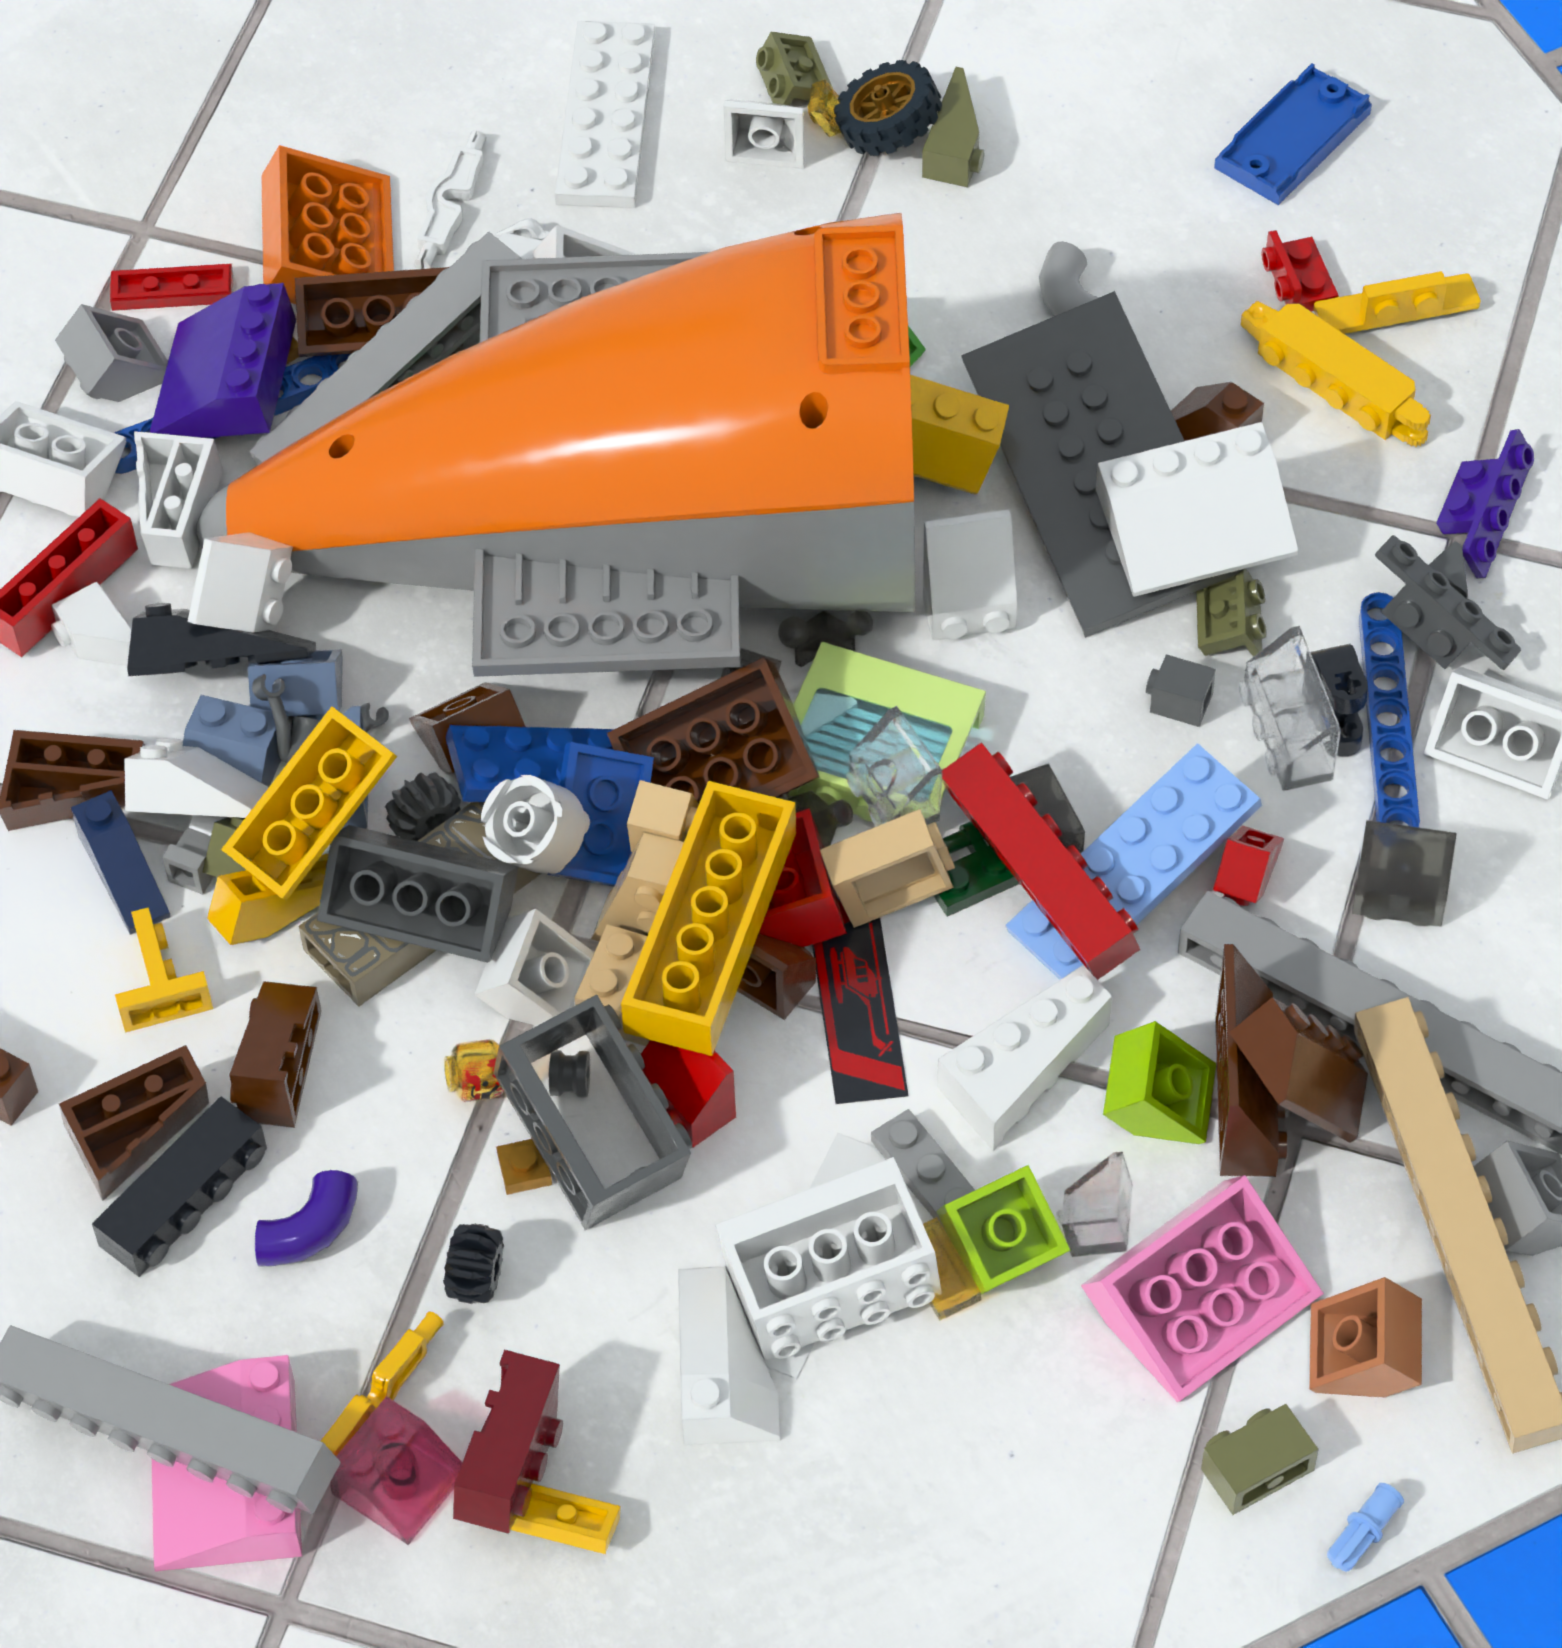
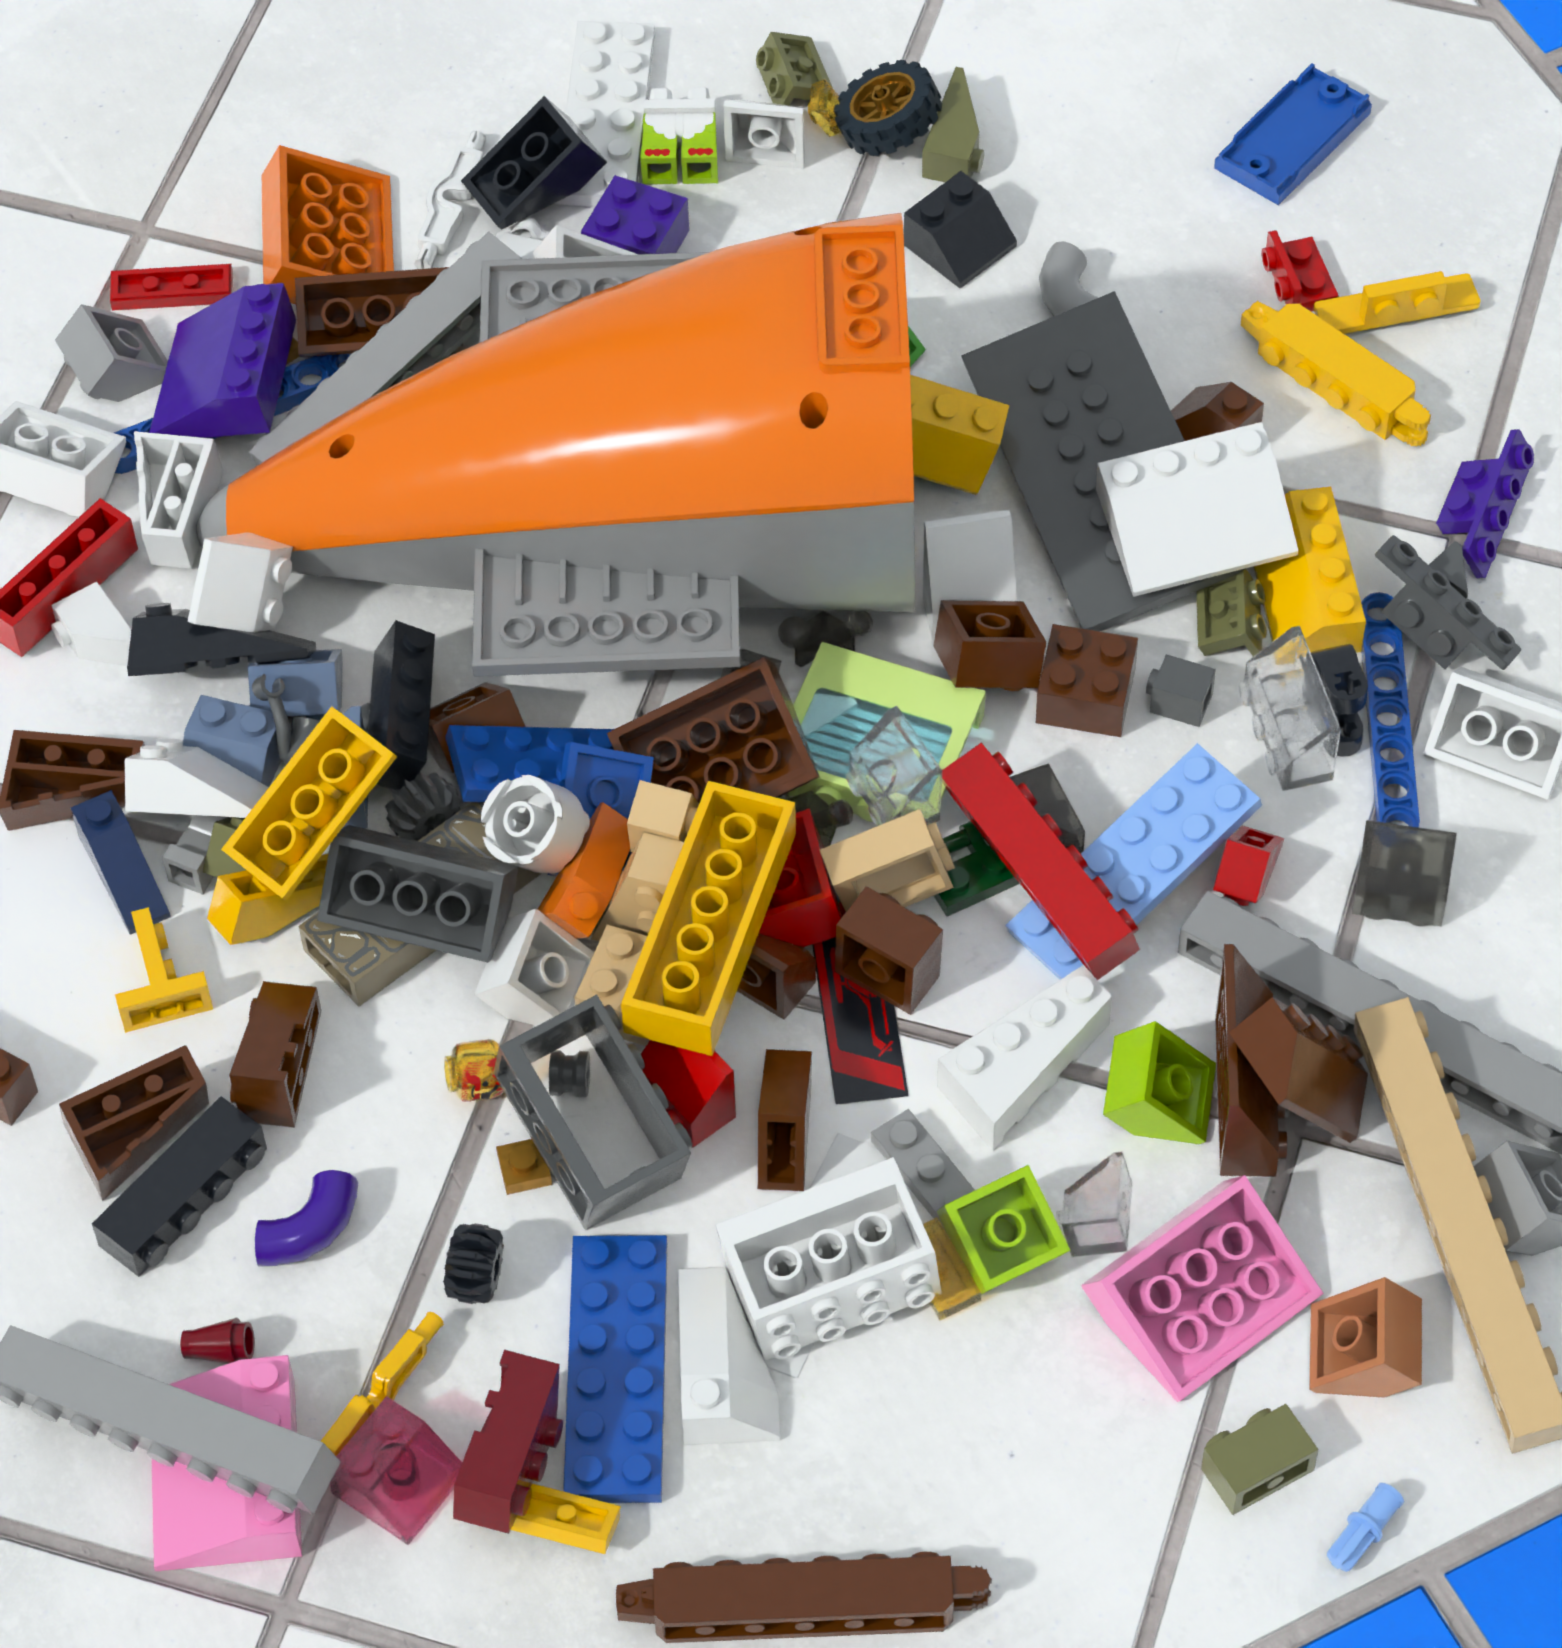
none -> dark red cone [180,1318,255,1364]
none -> black brick [368,620,435,790]
none -> black slope [461,96,607,230]
none -> orange slope [537,802,630,939]
none -> blue plate [564,1235,668,1503]
none -> dark purple brick [581,175,690,255]
none -> reddish brown hinge [616,1552,992,1643]
none -> hips [640,87,718,185]
none -> reddish brown slope [757,1049,812,1191]
none -> reddish brown brick [835,886,943,1015]
none -> black slope [904,171,1017,288]
none -> reddish brown brick [933,600,1046,691]
none -> reddish brown brick [1035,624,1138,737]
none -> yellow slope [1253,486,1366,662]

